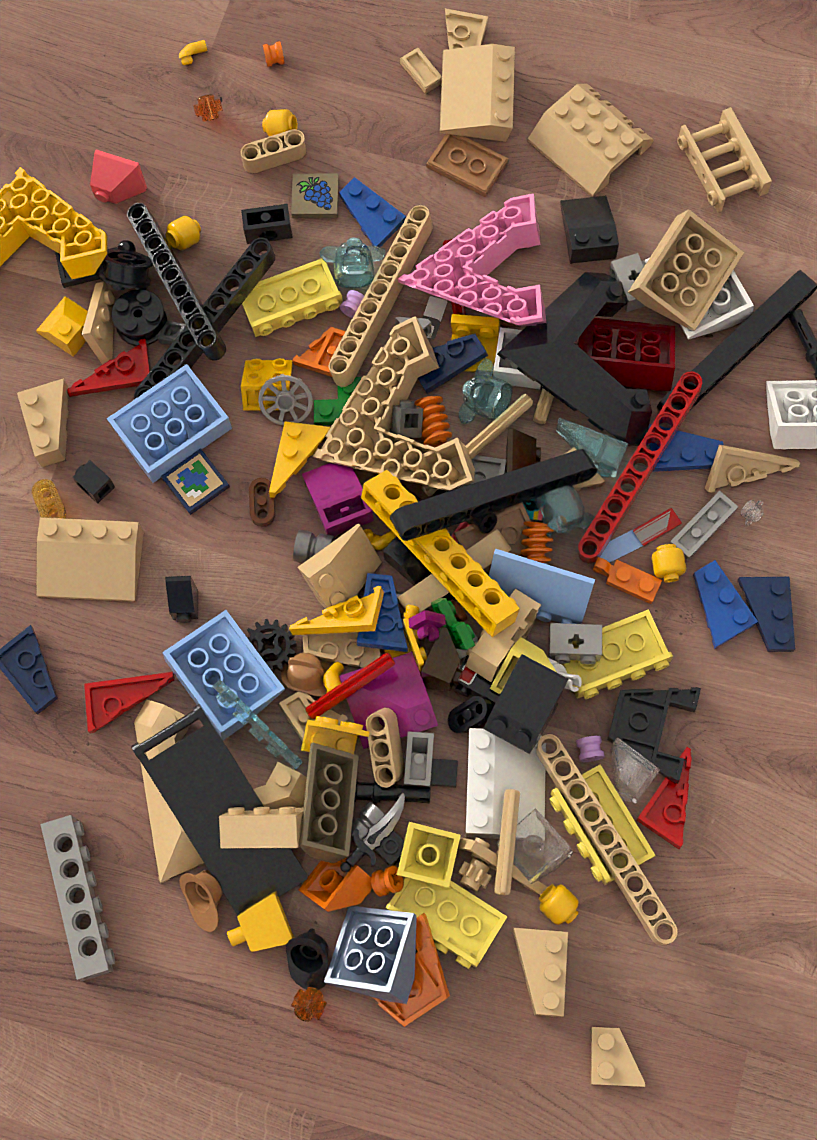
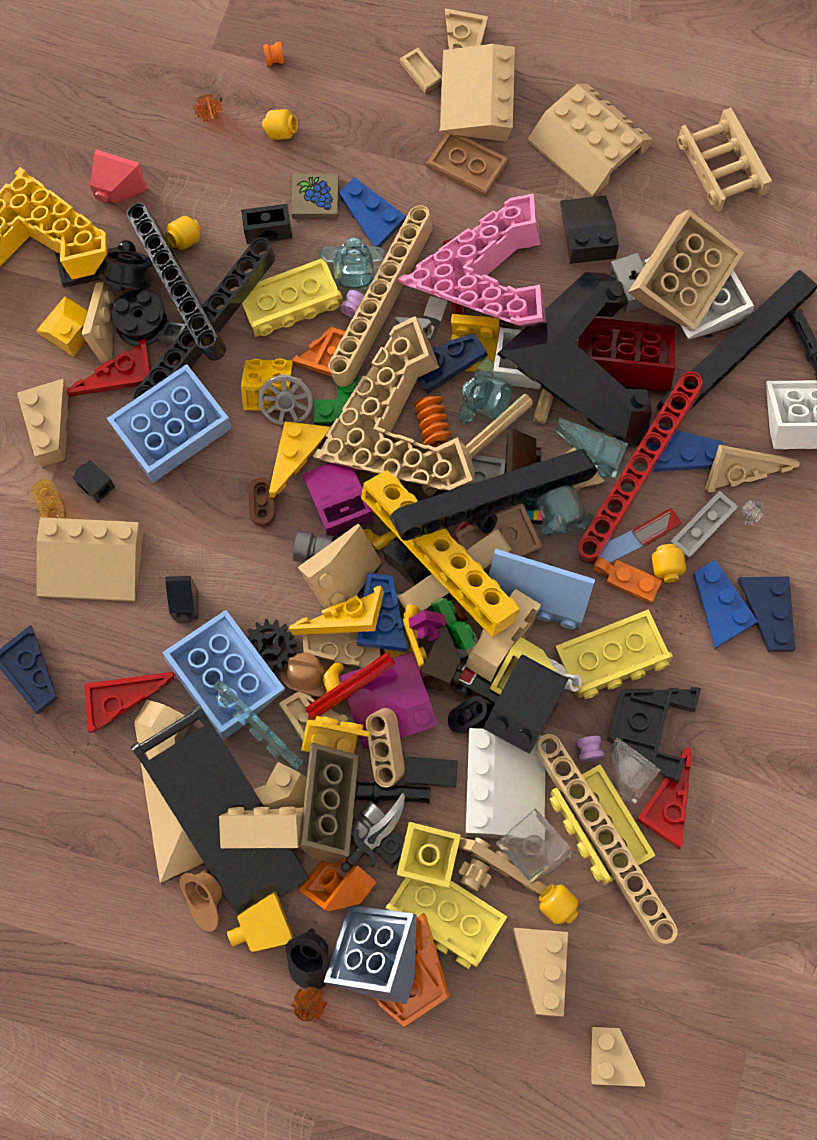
light grey brick [40,815,115,981] -> none
tile [161,449,230,515] -> none
yellow arm [179,40,208,65] -> none
tan beam [240,129,306,173] -> none
orange wheel [371,866,404,897] -> none
dark grey brick [389,400,423,438] -> none
light grey slope [404,731,434,786] -> none
tan axle [494,789,520,895] -> none
orange piece [520,521,554,563] -> none
light grey brick [549,623,602,665] -> none

